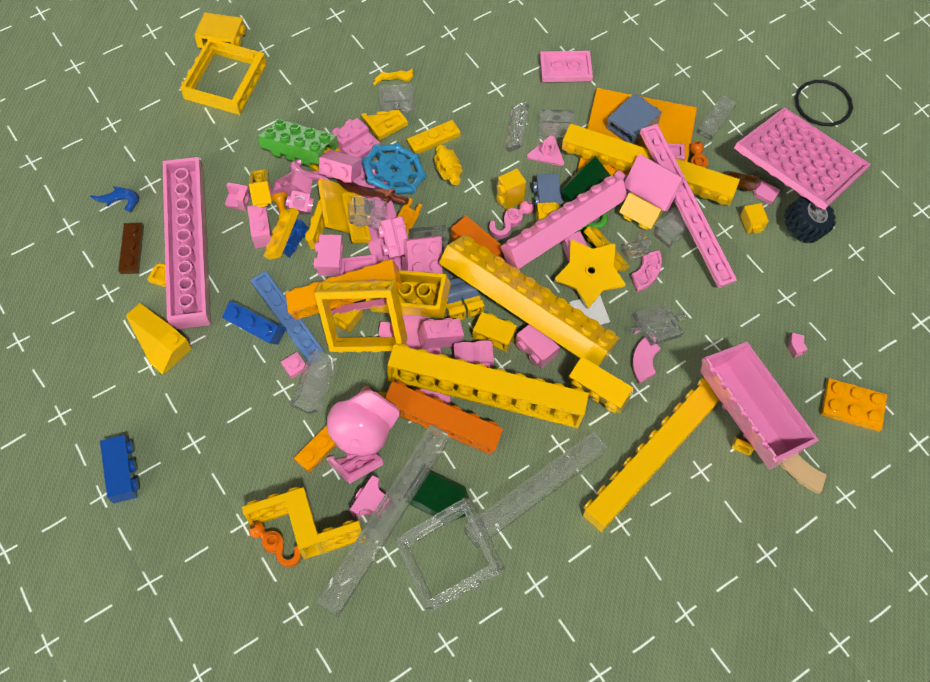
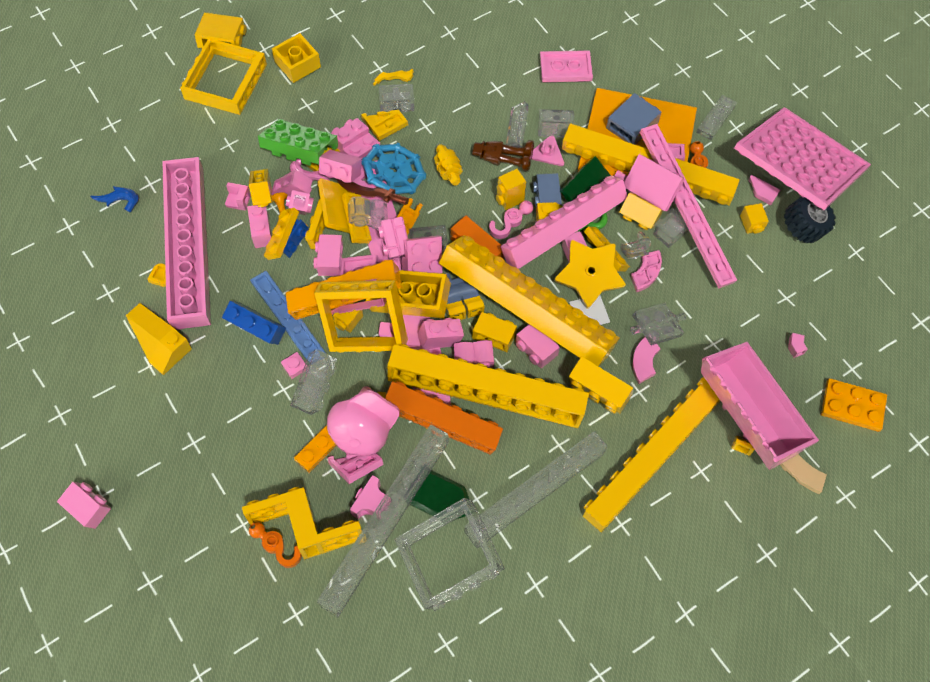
blue brick [100,435,140,504] -> none
reddish brown plate [118,223,144,274] -> none
yellow plate [407,120,461,154] -> none
reddish brown plate [725,170,762,191] -> none
black piece [795,80,853,126] -> none
none -> bright pink brick [57,482,111,529]
none -> yellow brick [272,33,321,83]
none -> reddish brown piece [472,140,534,172]

